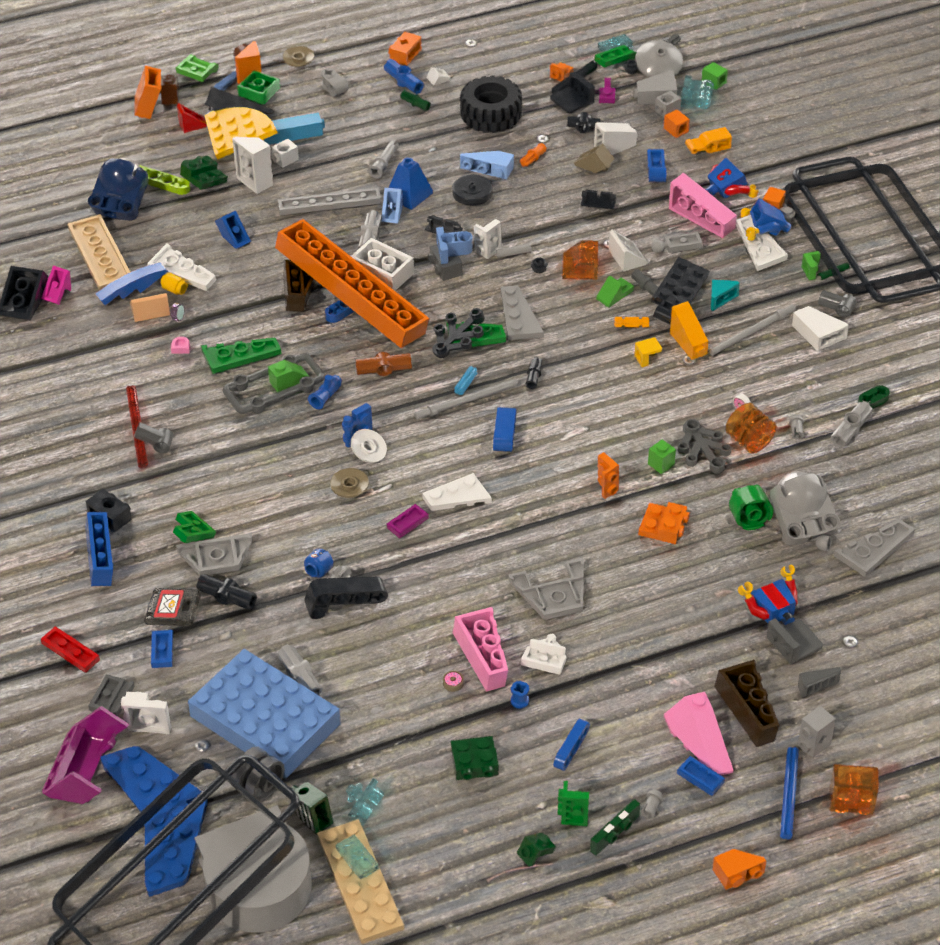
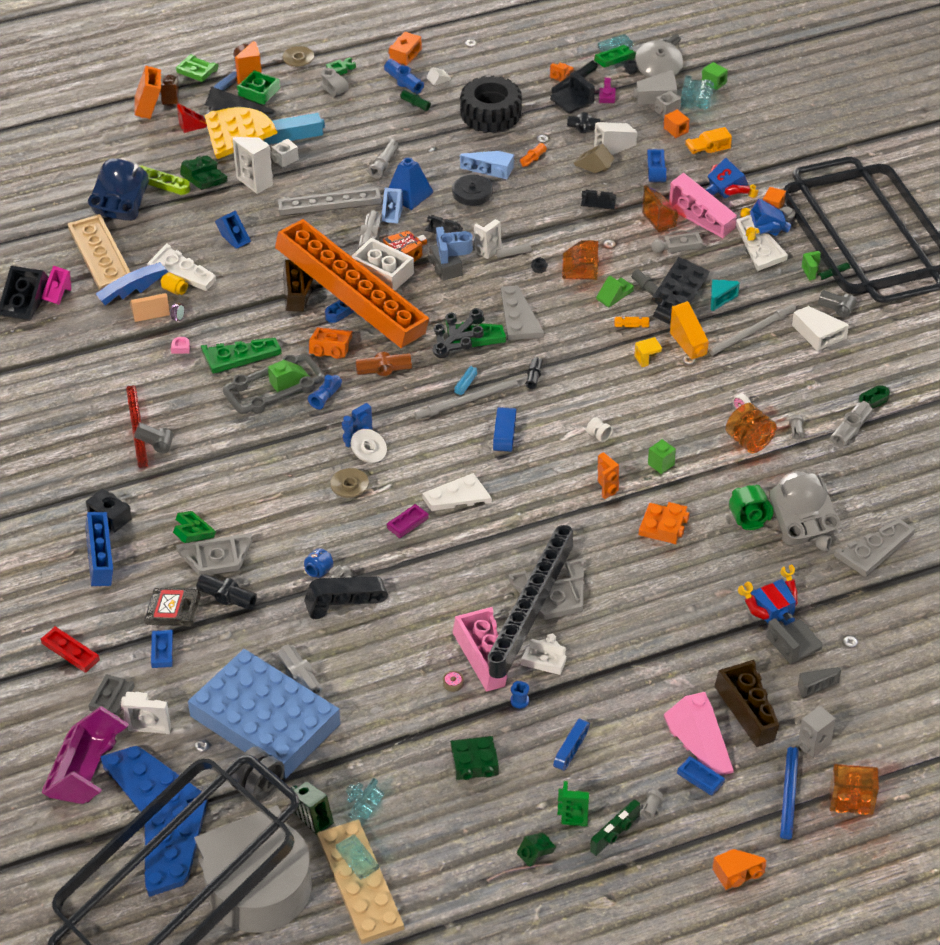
white slope [609,230,648,272] -> none
dark grey plant [677,419,732,474] -> none
none -> orange plate [309,327,352,359]
none -> green plate [326,57,356,76]
none -> torso [383,231,427,262]
none -> black beam [488,525,573,679]
none -> white wheel [586,417,613,442]
none -> clear orange slope [642,185,679,232]

